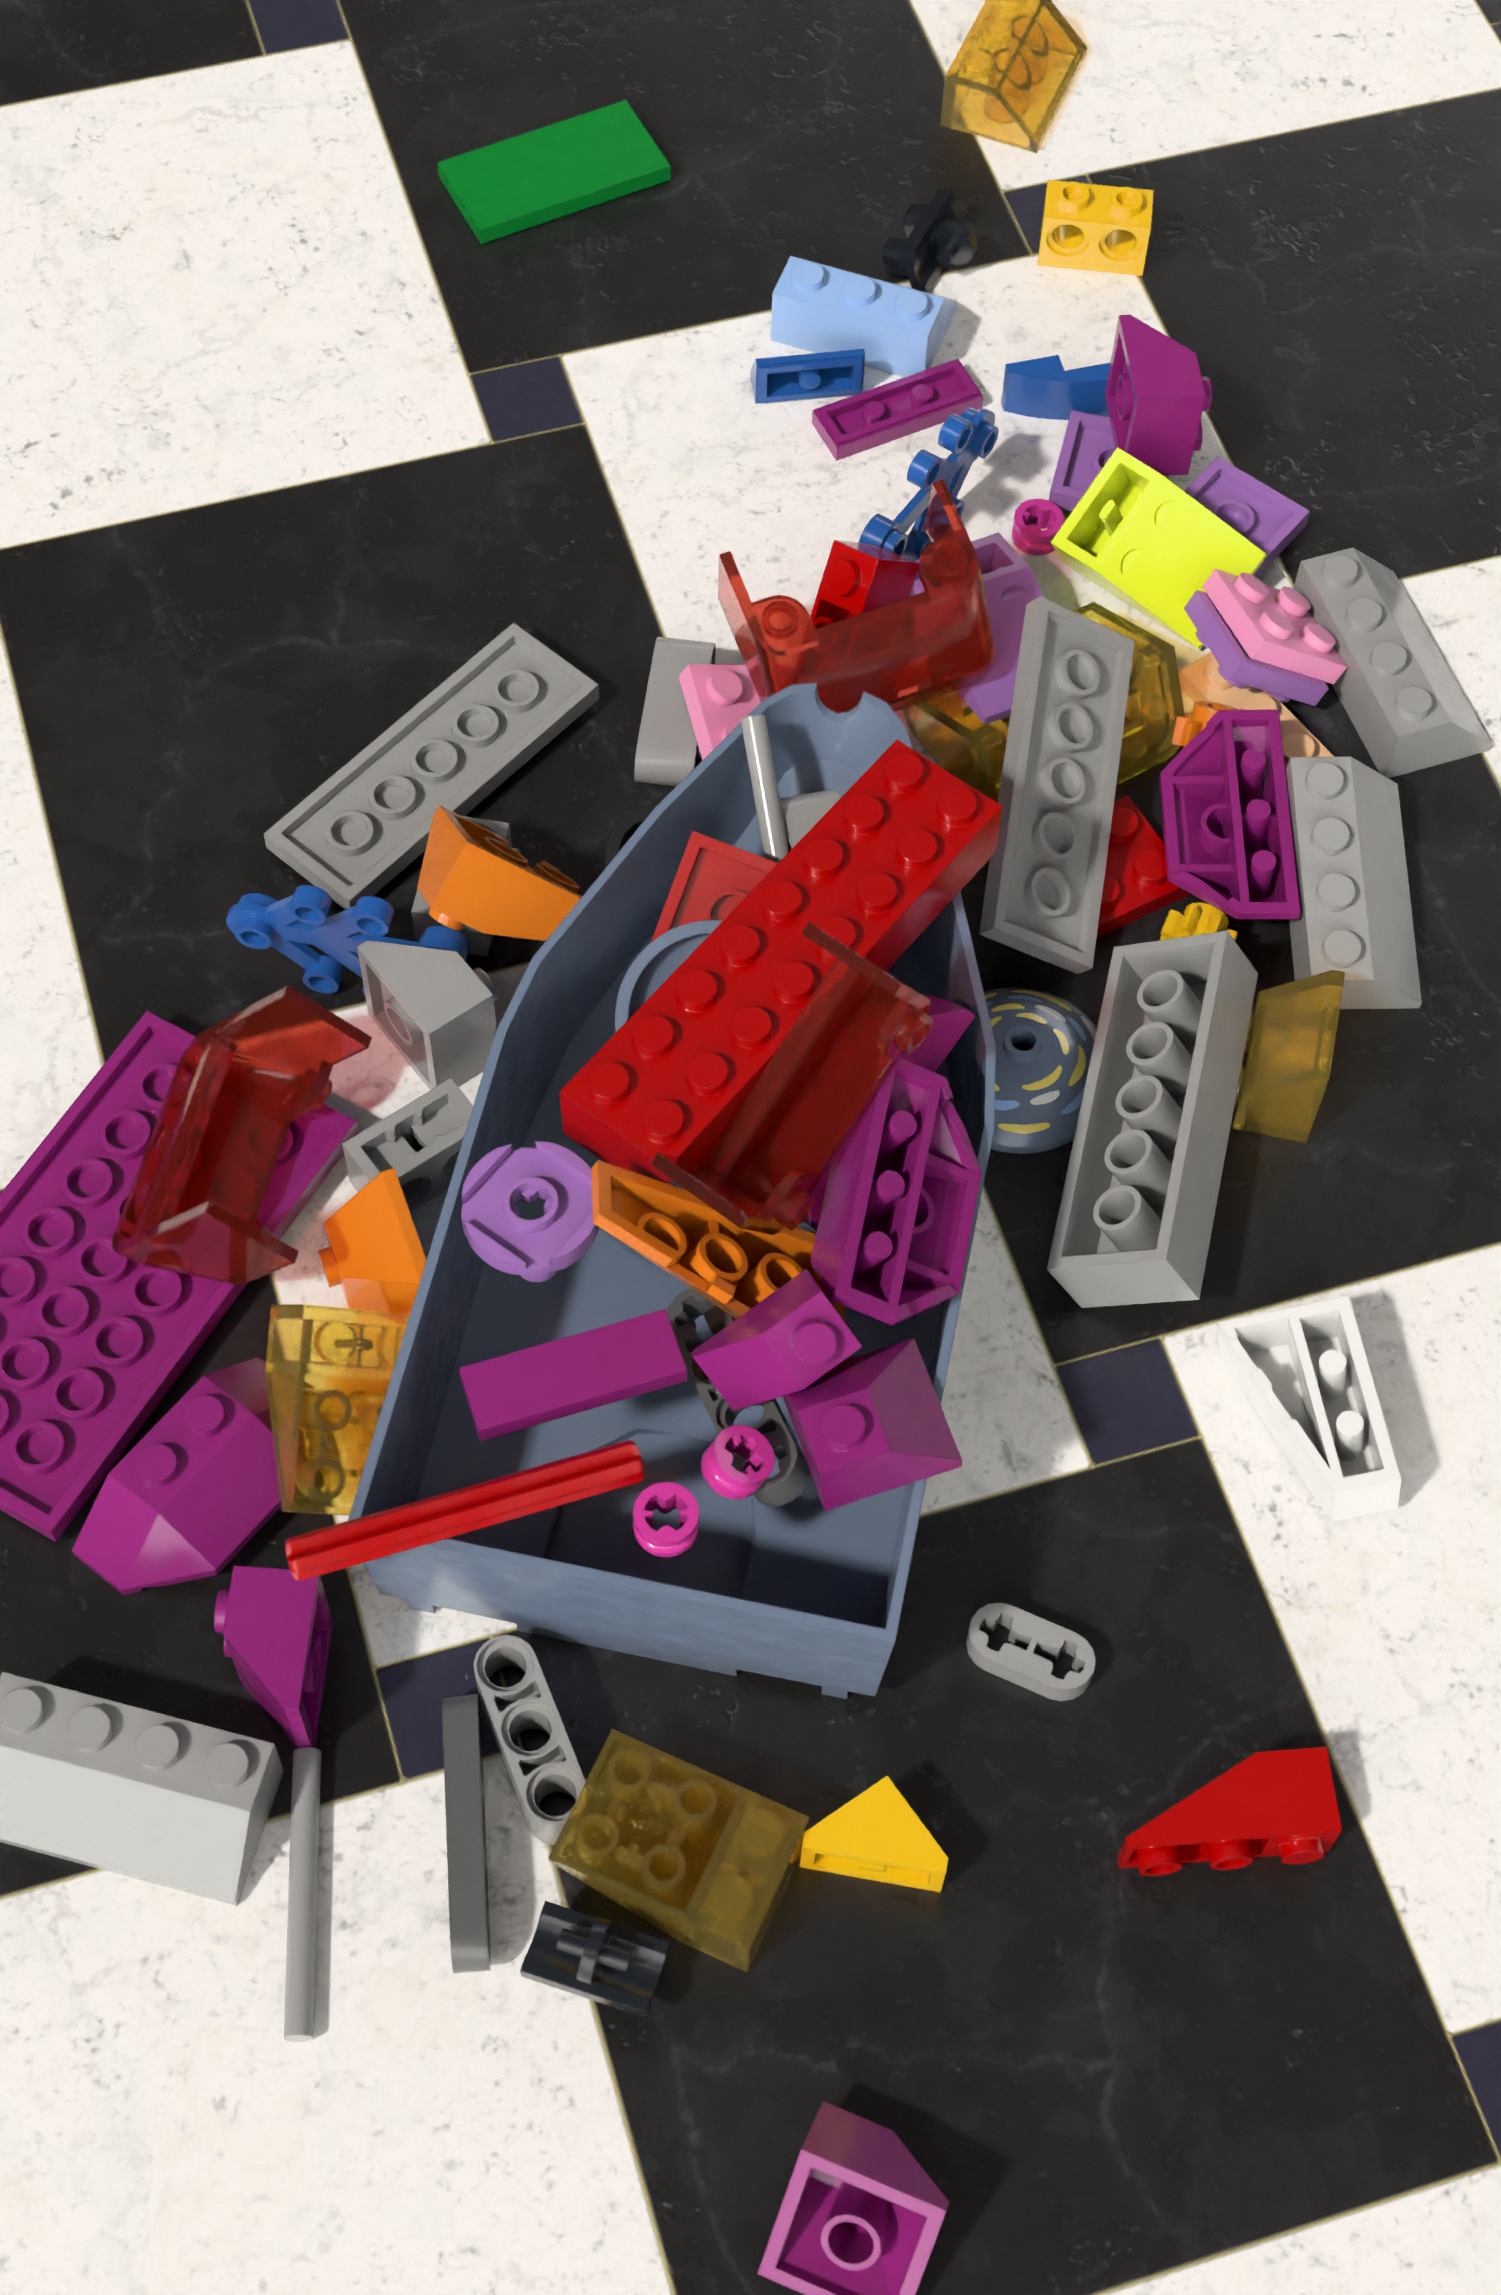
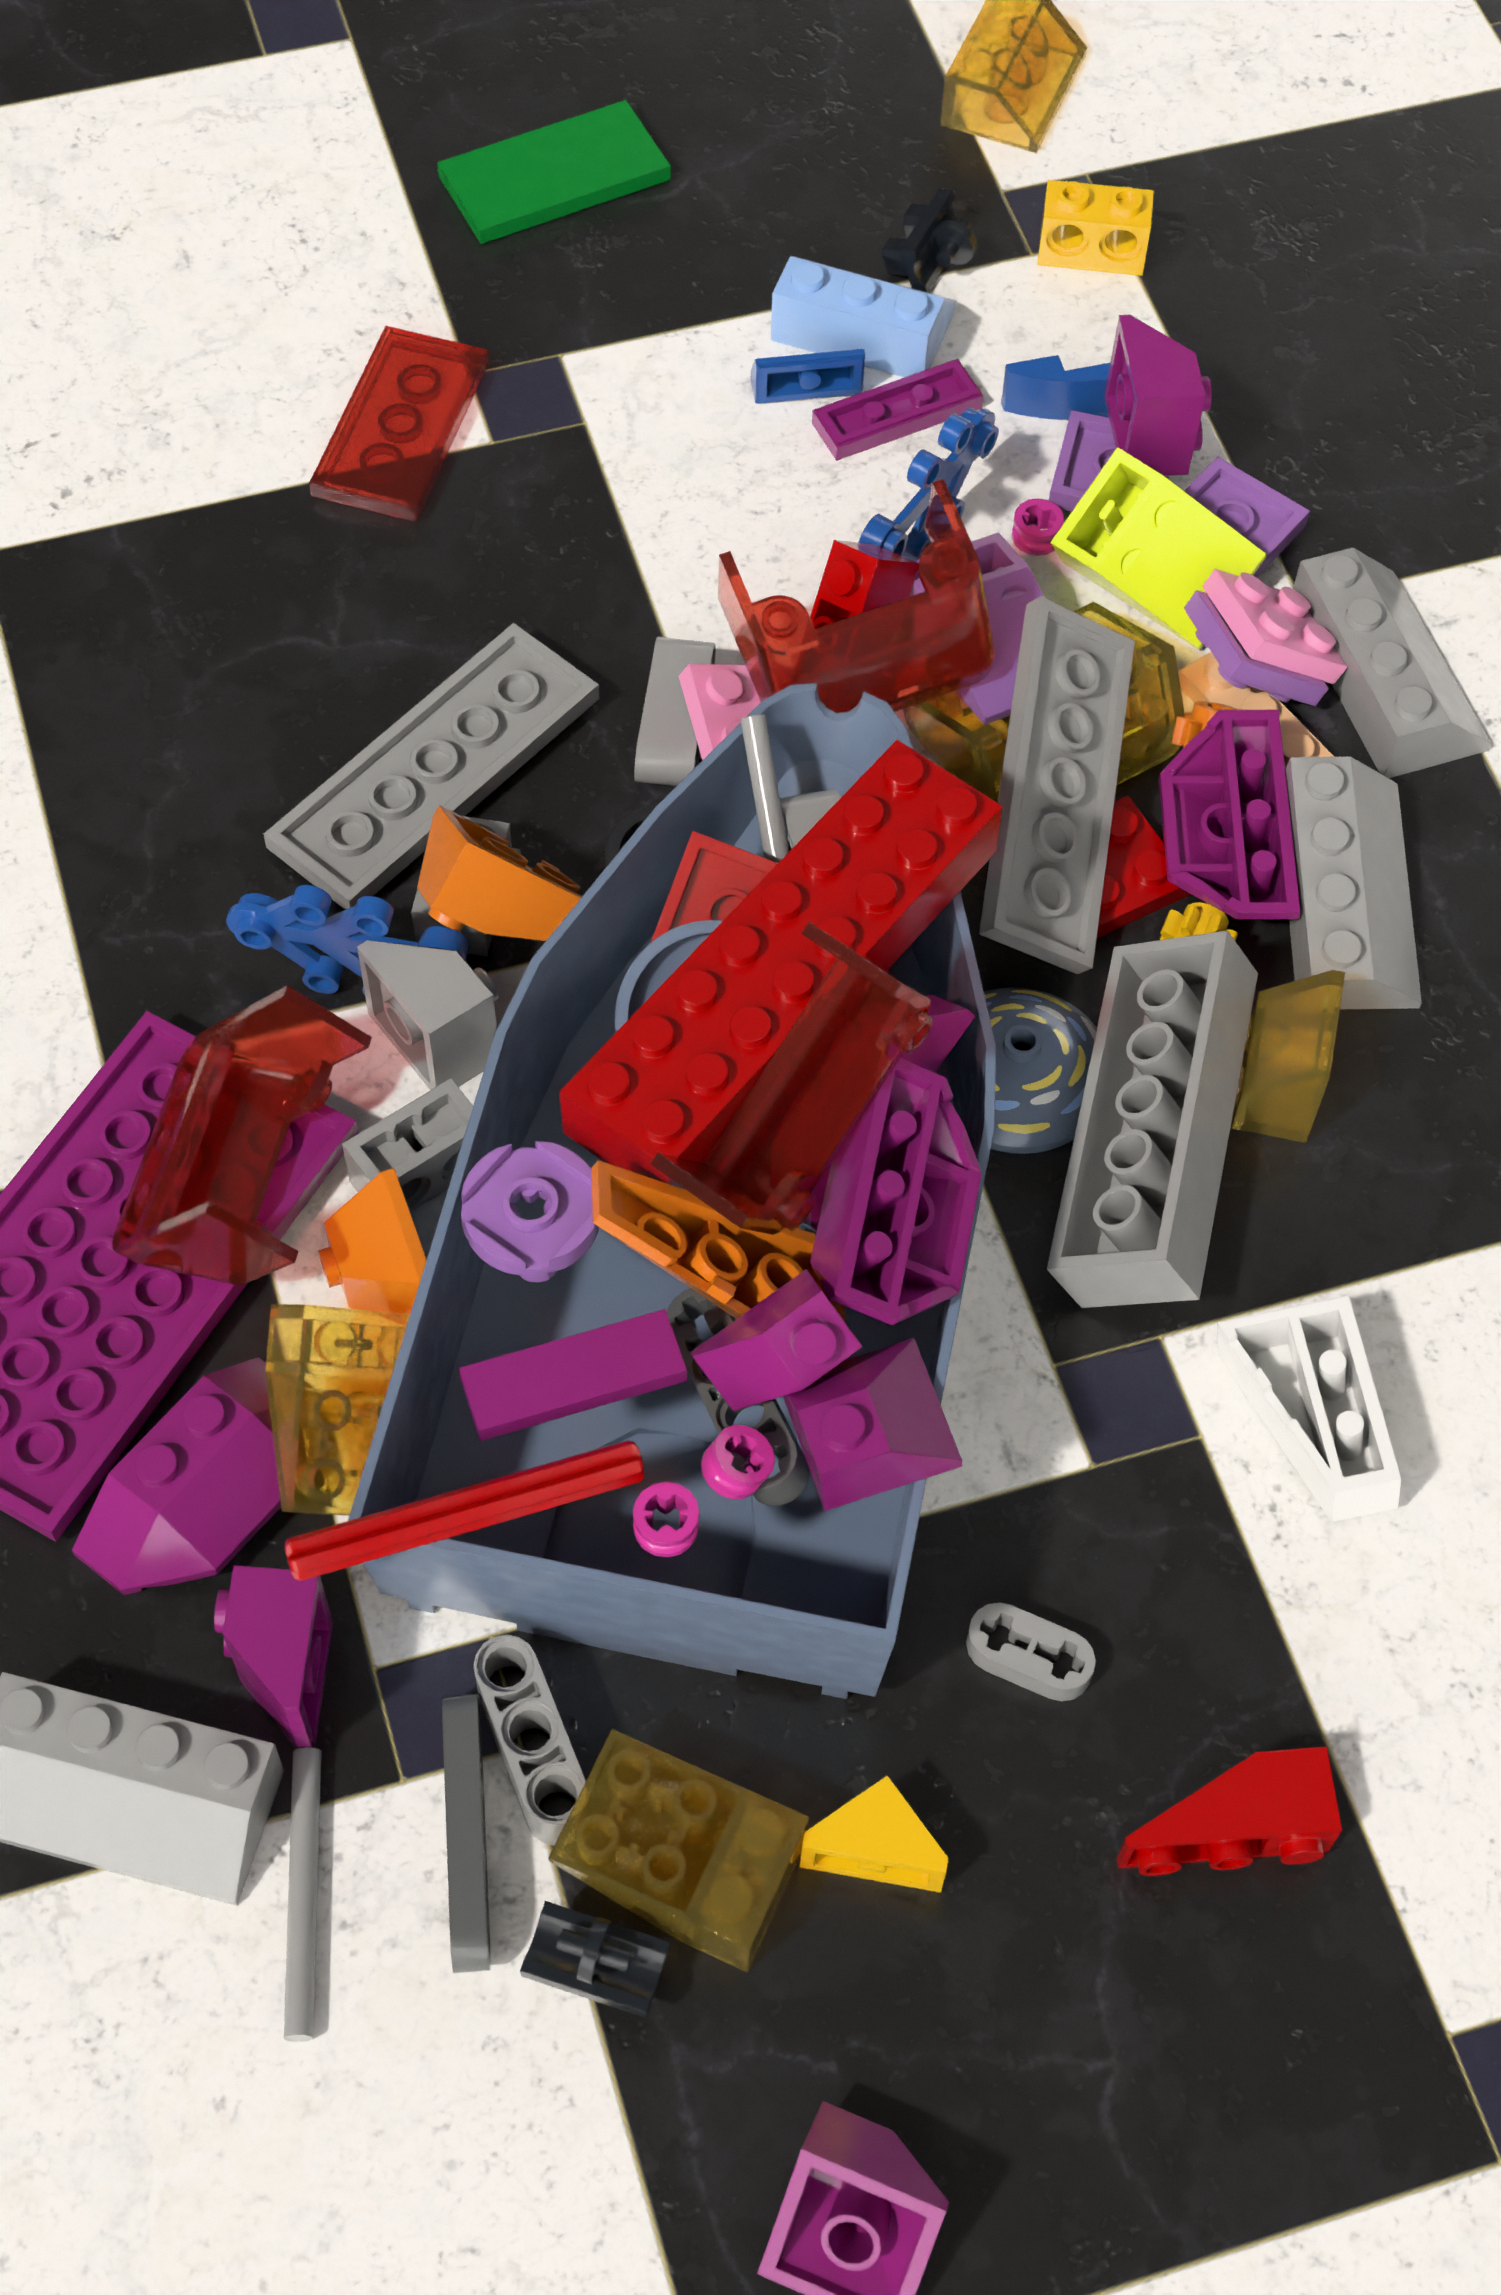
none -> clear red tile [309,325,489,522]

